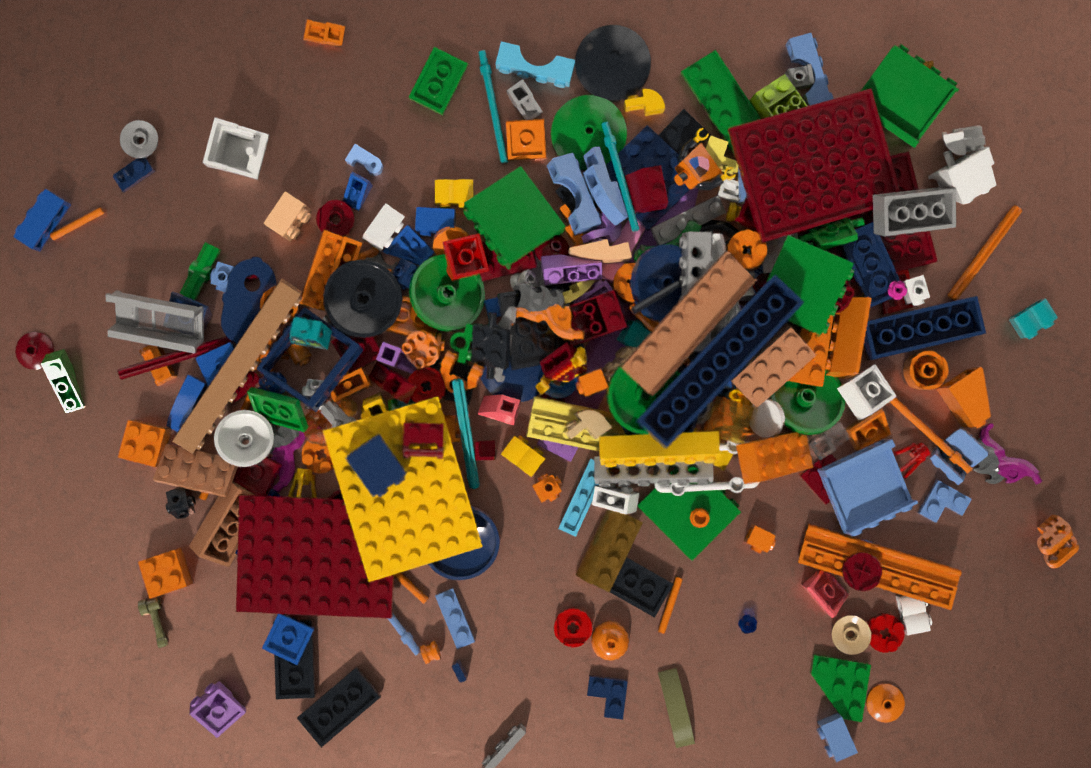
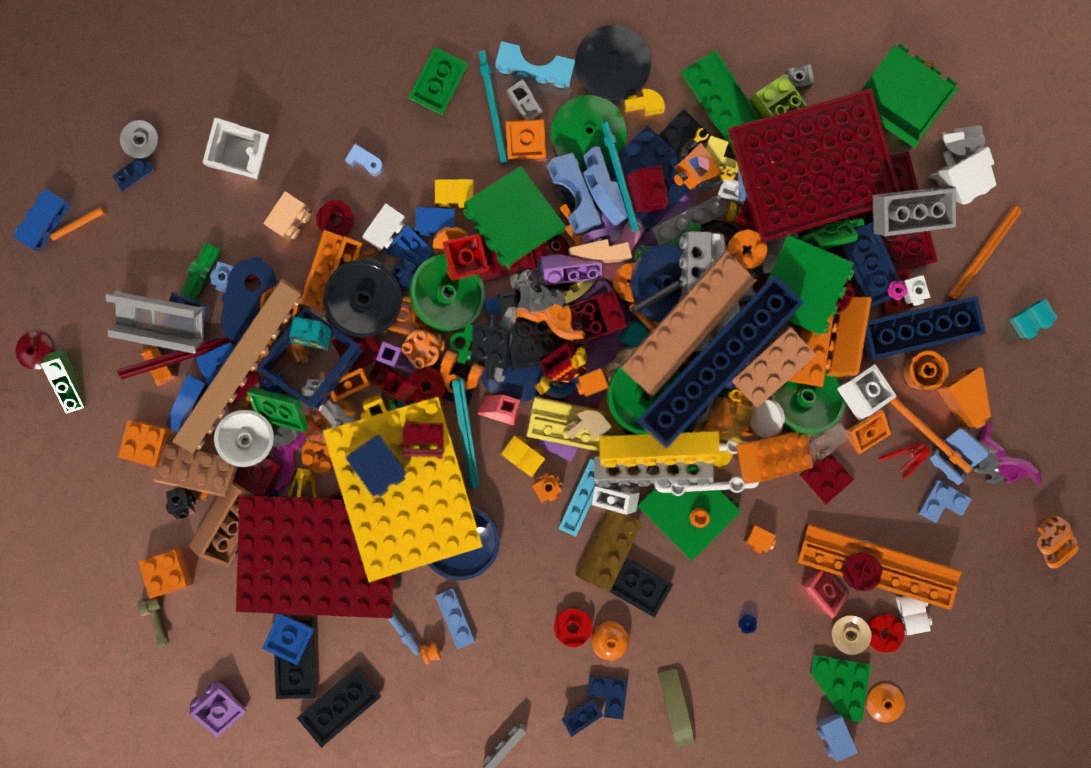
orange slope [303,19,345,46] -> none
blue slope [342,172,373,211] -> none
orange bar [394,572,429,604] -> none
orange brick [444,415,461,442] -> none
dark blue tile [452,659,468,683] -> none
dark red panel [475,440,496,461] -> none
orange piece [658,576,683,634] -> none
medium blue arch [786,33,834,106] -> none
medium blue panel [818,439,918,536] -> none
none -> dark blue plate [561,698,603,737]

